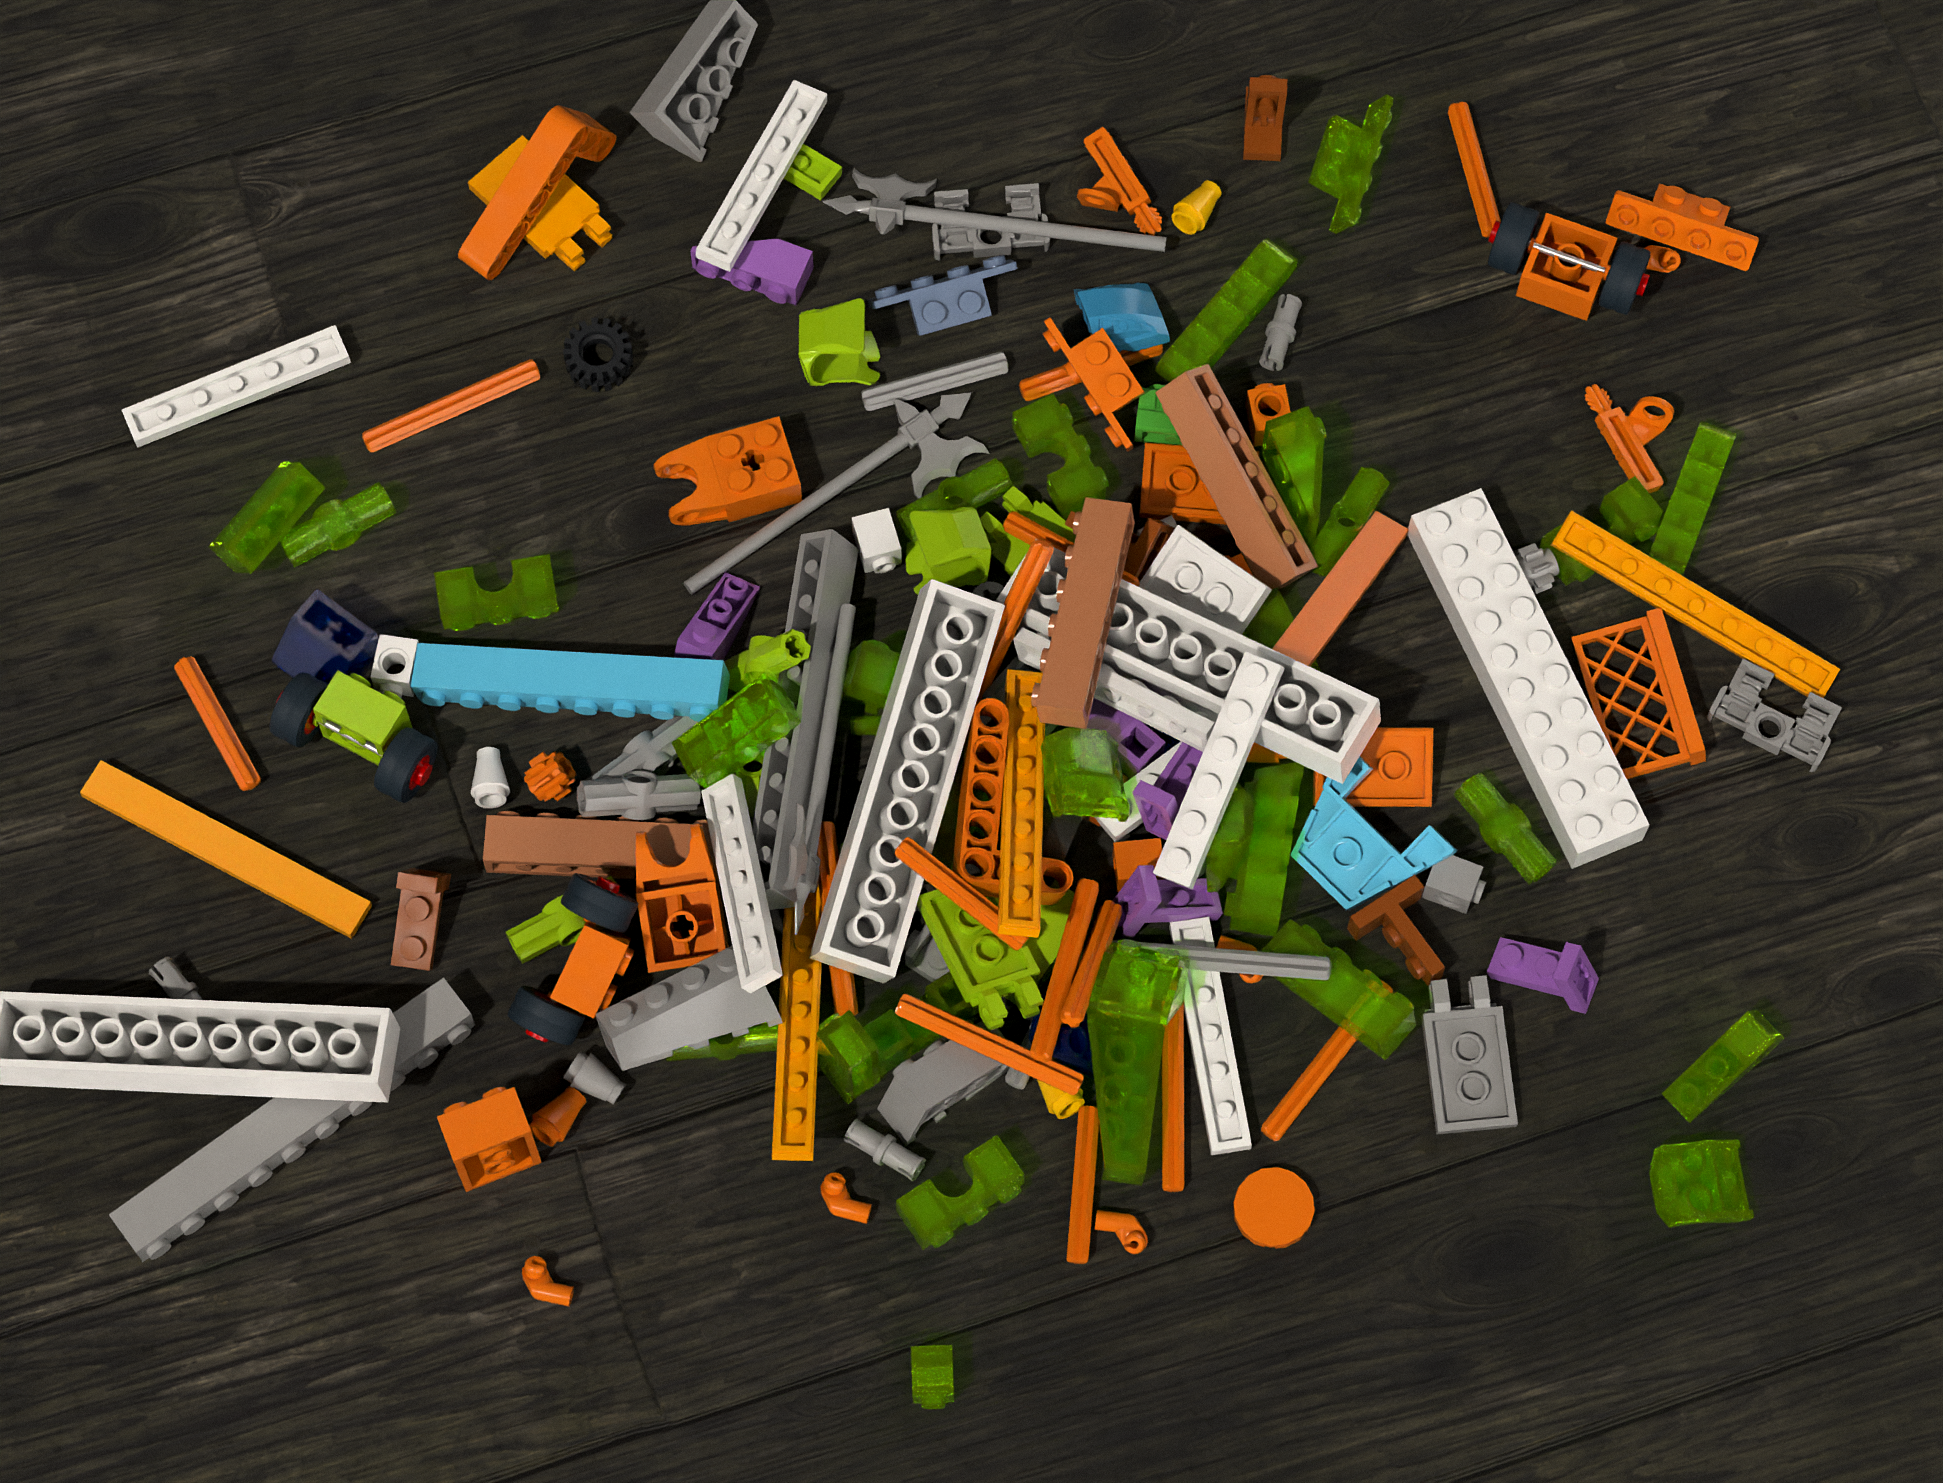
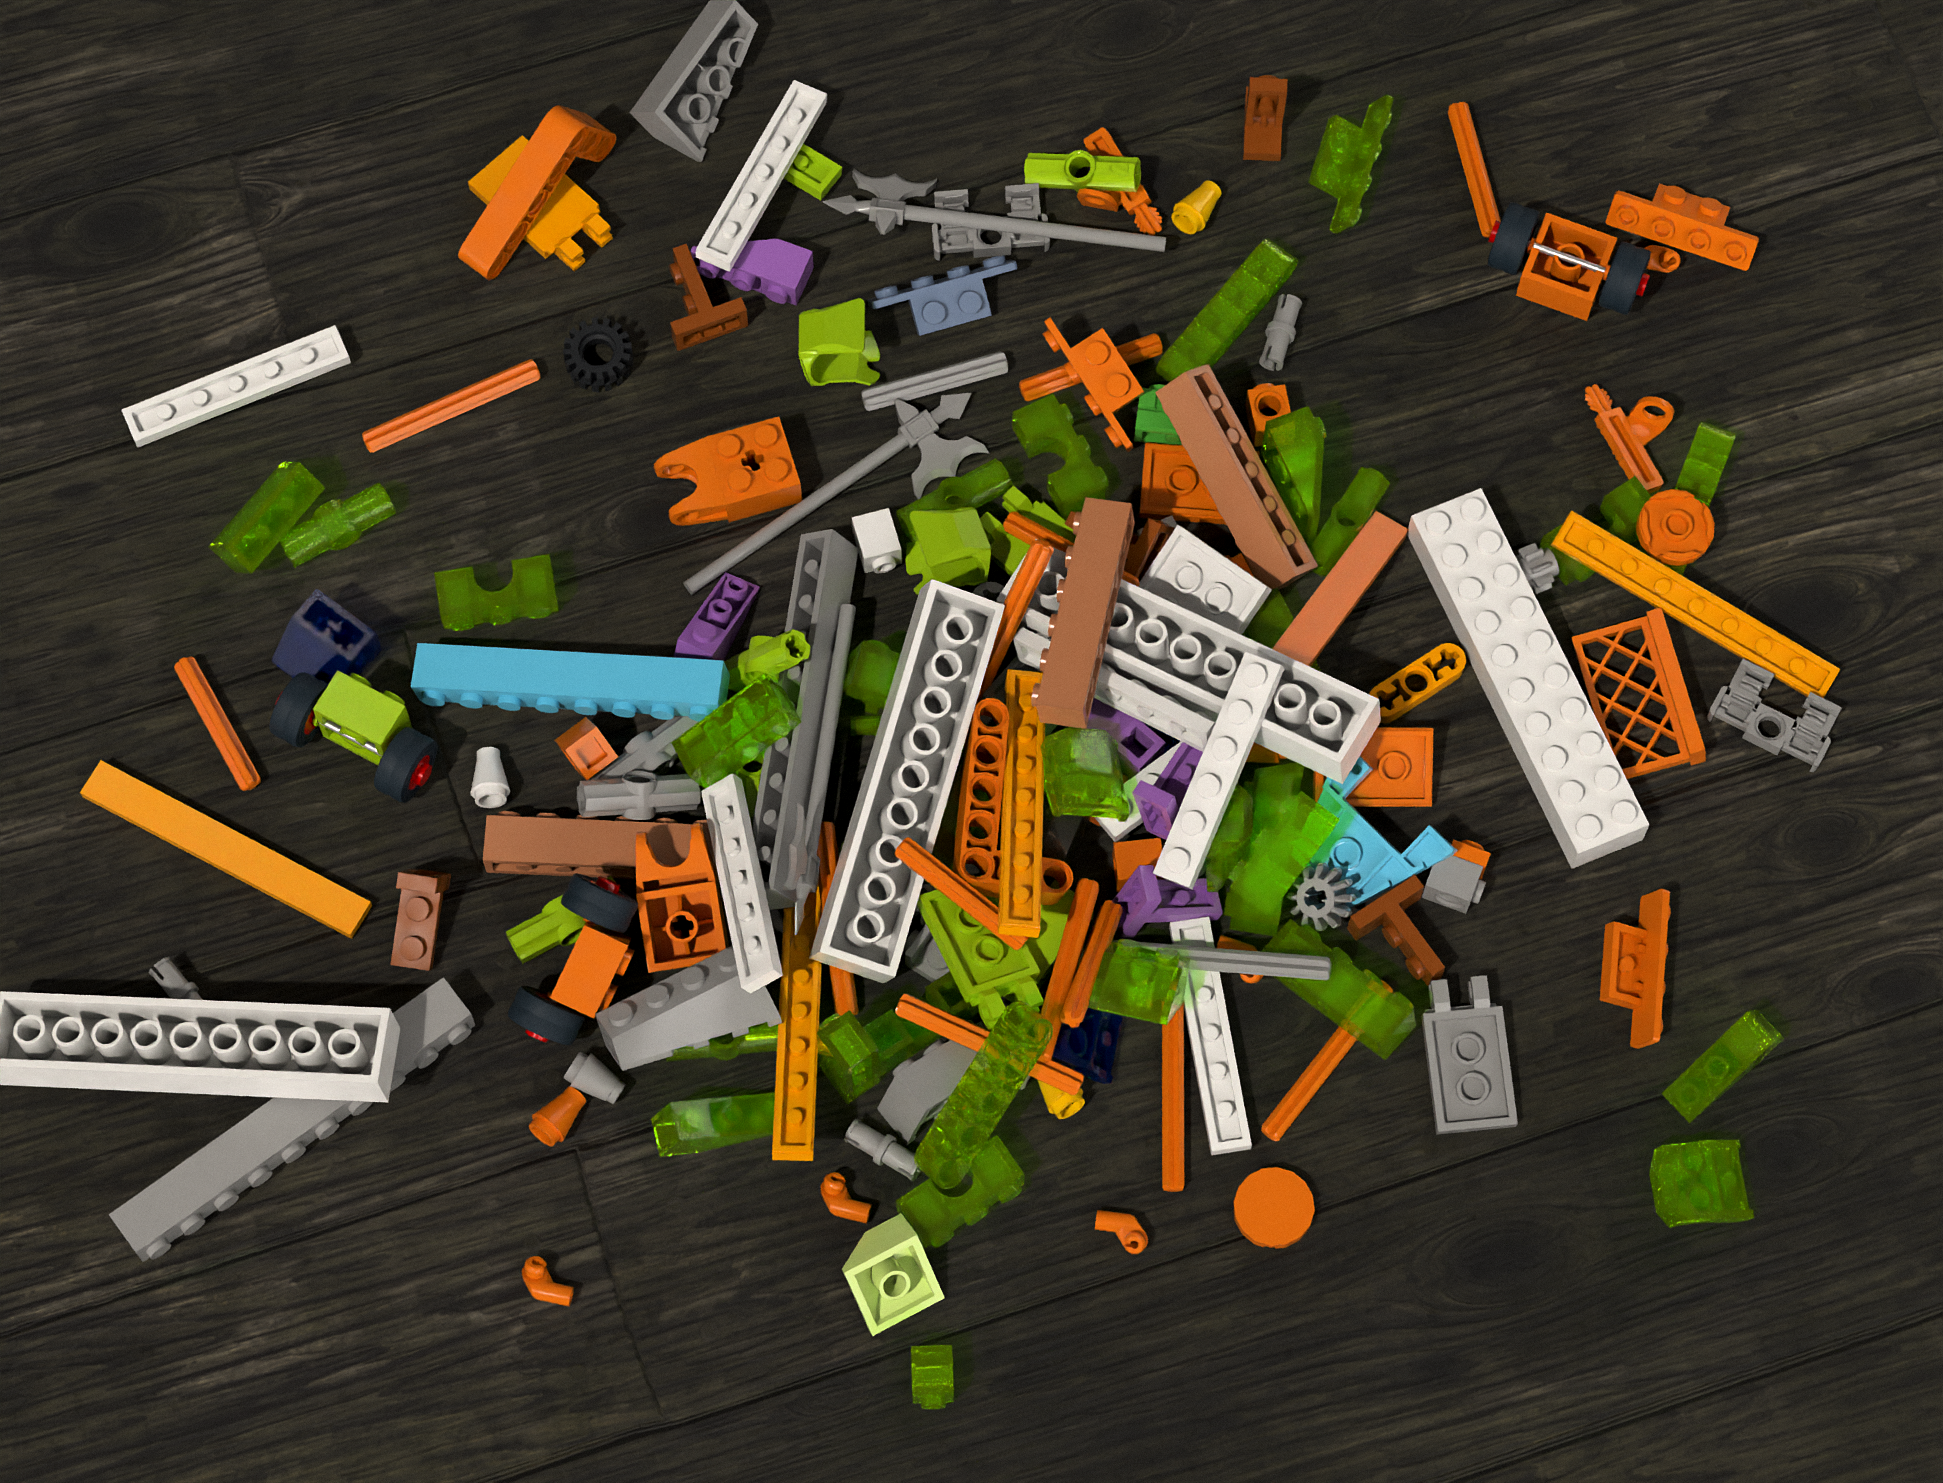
white brick [370,634,419,698] -> none
orange brick [437,1087,542,1192] -> none
orange gear [524,751,577,802] -> none
orange axle [1066,1106,1100,1264] -> none
dark azure slope [1074,283,1170,352] -> none
clear neon green wedge [1086,1007,1166,1186] -> none
clear neon green piece [1454,772,1557,885] -> none
medium lavender bracket [1487,937,1599,1014] -> none
none -> orange brick [554,717,618,780]
none -> clear neon green slope [651,1093,775,1157]
none -> dark orange bracket [669,243,748,351]
none -> yellowish green slope [842,1213,945,1336]
none -> clear neon green beam [914,1001,1053,1189]
none -> lime piece [1024,150,1141,192]
none -> clear neon green brick [1227,791,1340,919]
none -> light grey gear [1286,863,1357,931]
none -> light orange beam [1369,643,1466,723]
none -> orange plate [1452,839,1491,879]
none -> orange bracket [1600,889,1671,1049]
none -> orange tile [1636,489,1715,566]

